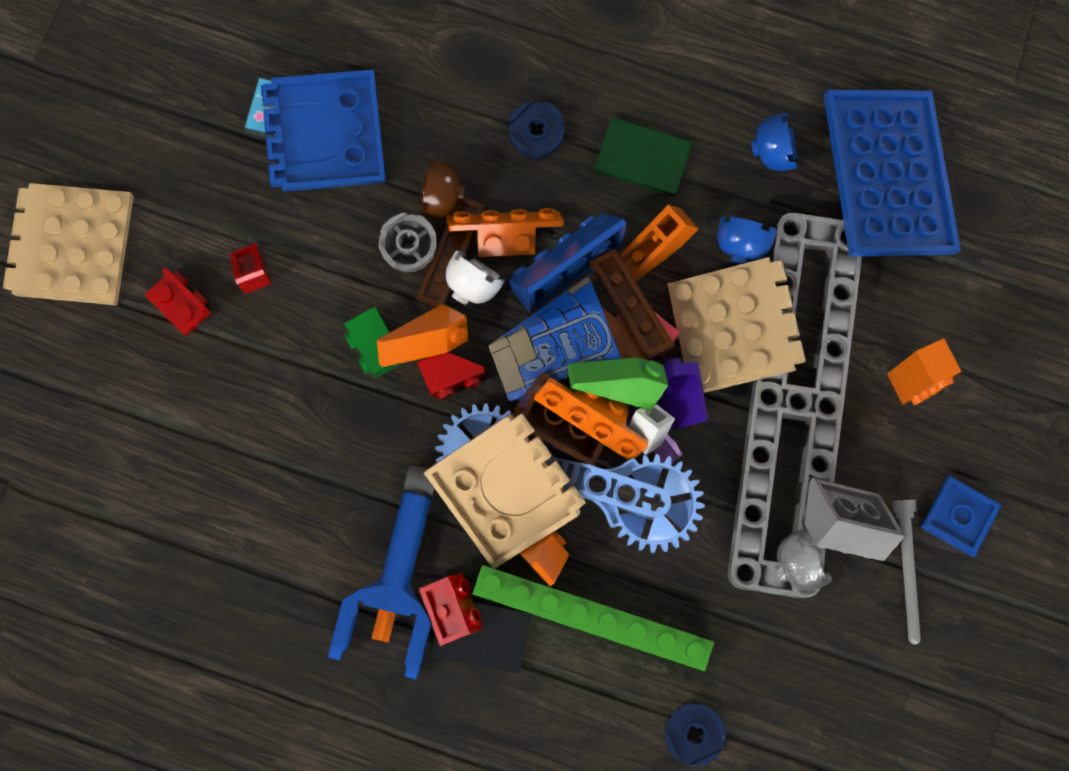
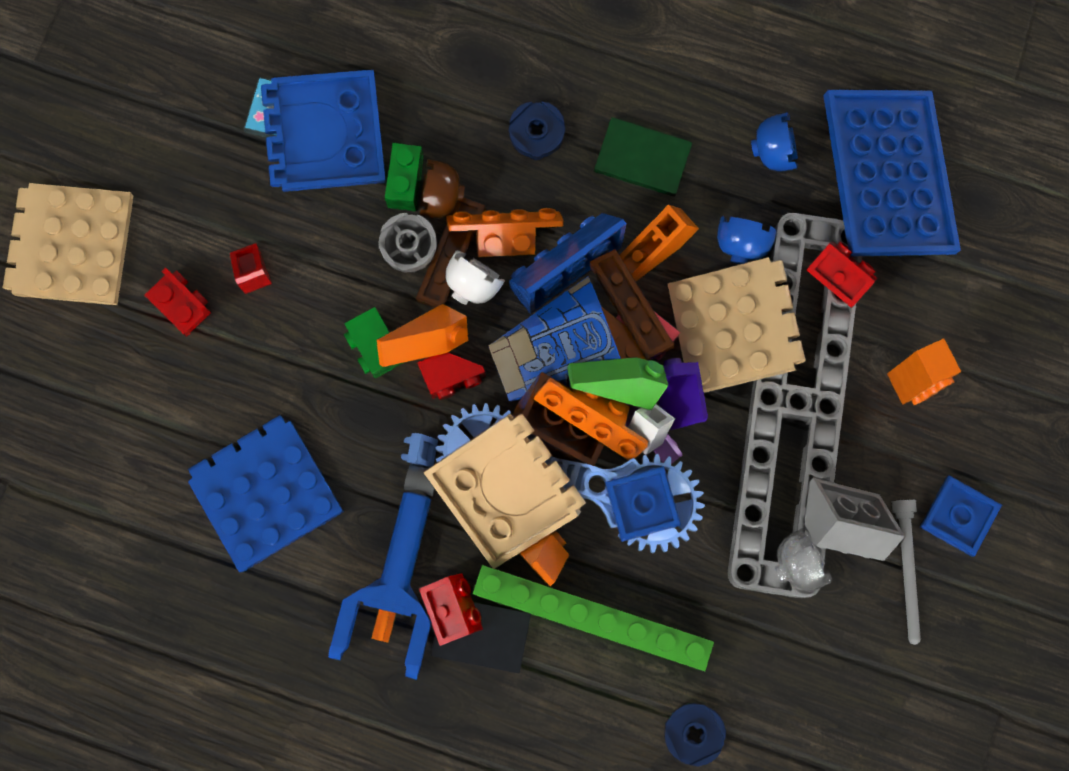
none -> blue hinge [188,415,344,573]
none -> green brick [385,143,424,211]
none -> medium blue tile [401,433,438,468]
none -> blue tile [605,466,681,542]
none -> red bracket [807,241,878,308]

